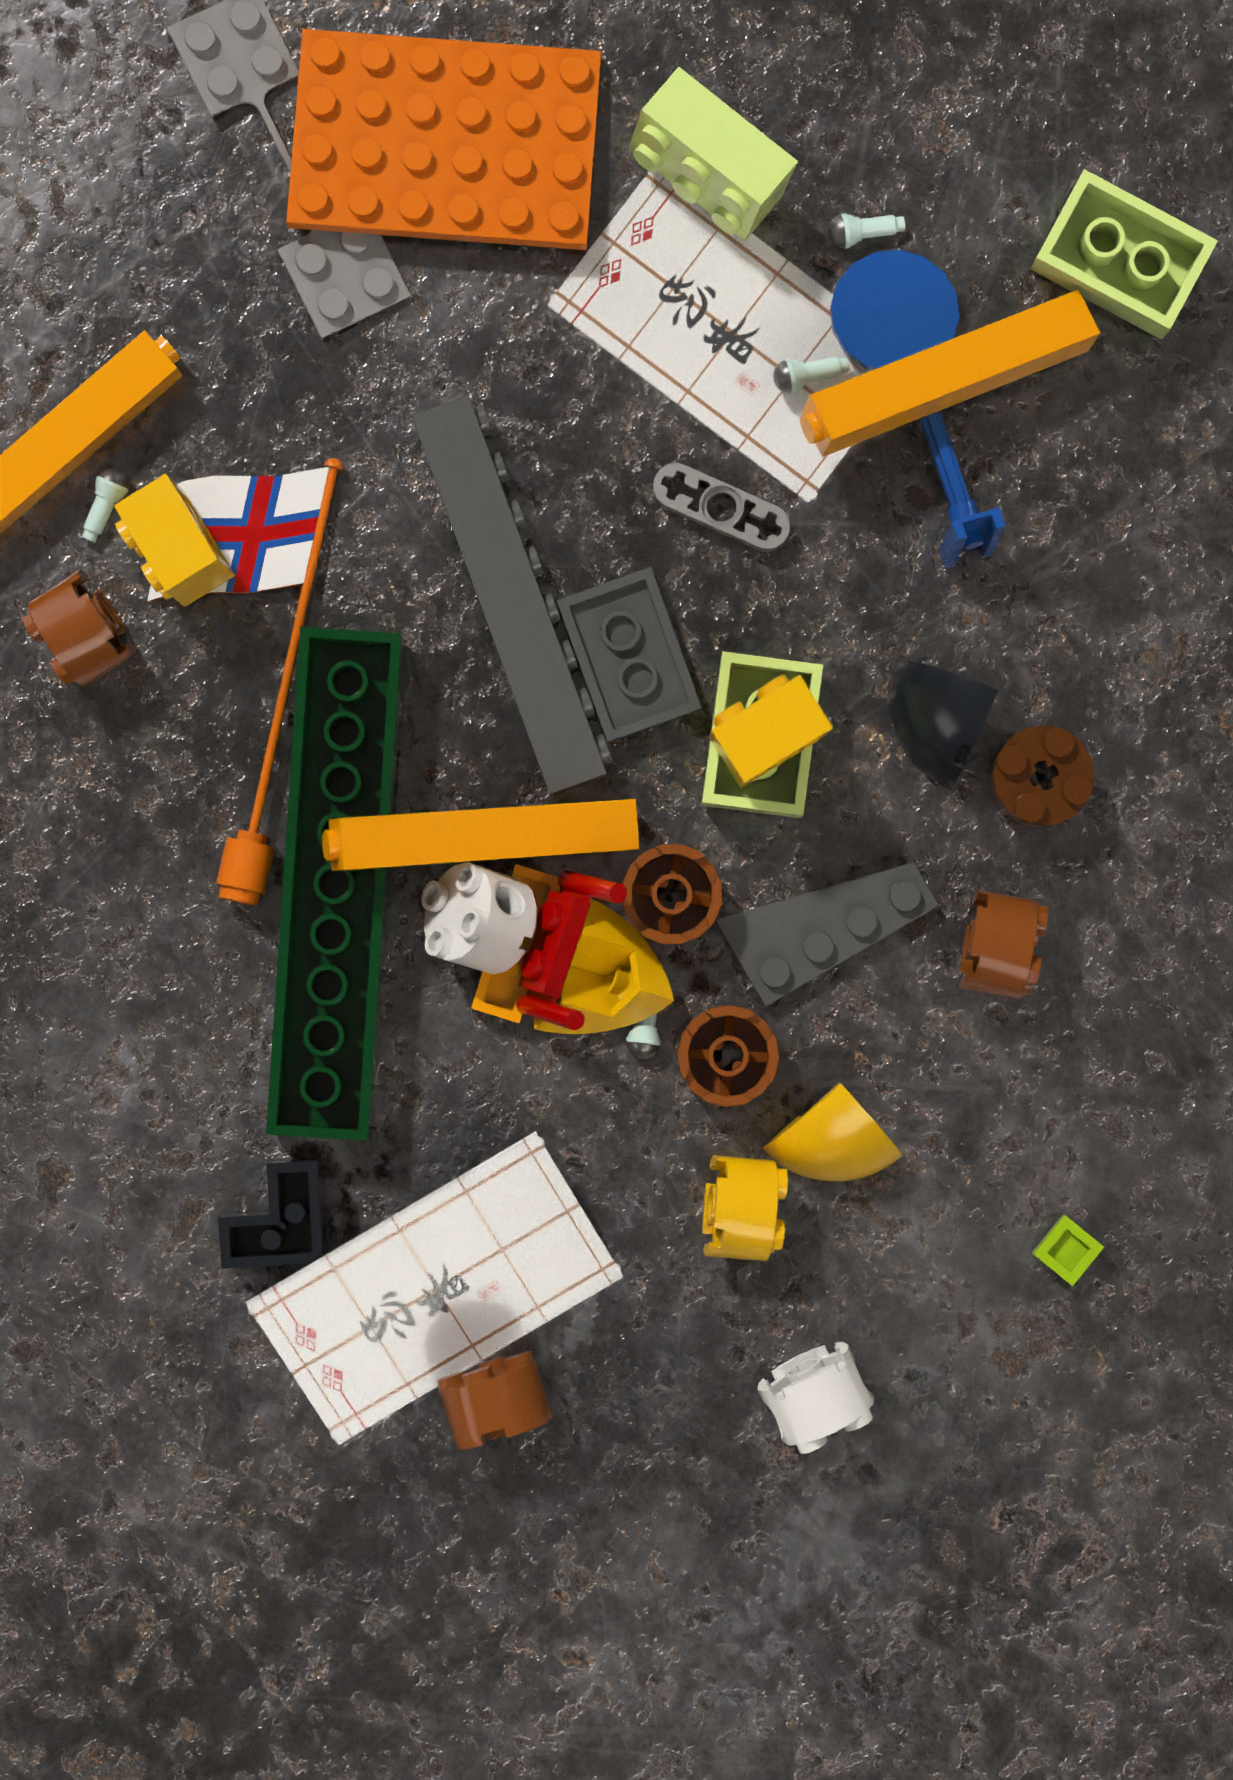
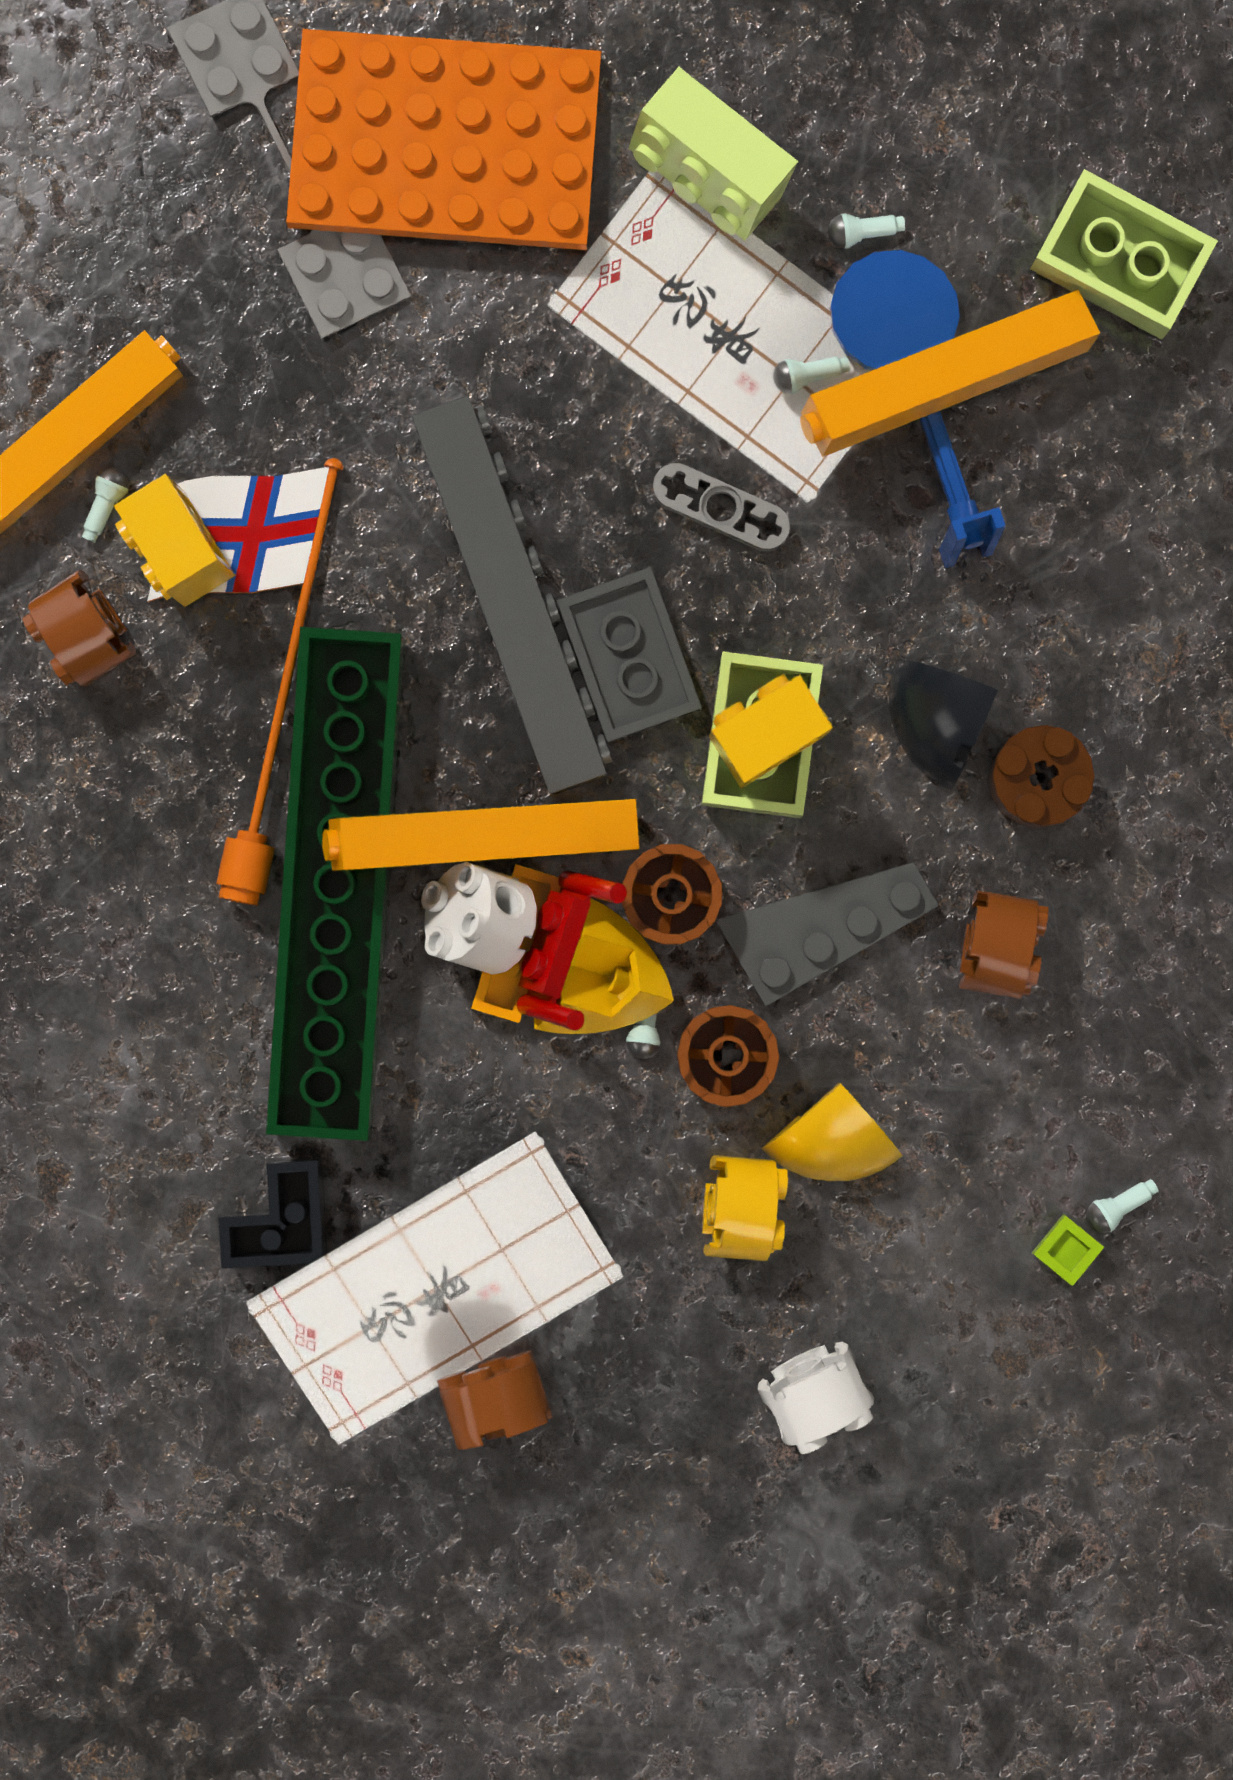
none -> light aqua piece [1086,1179,1159,1233]

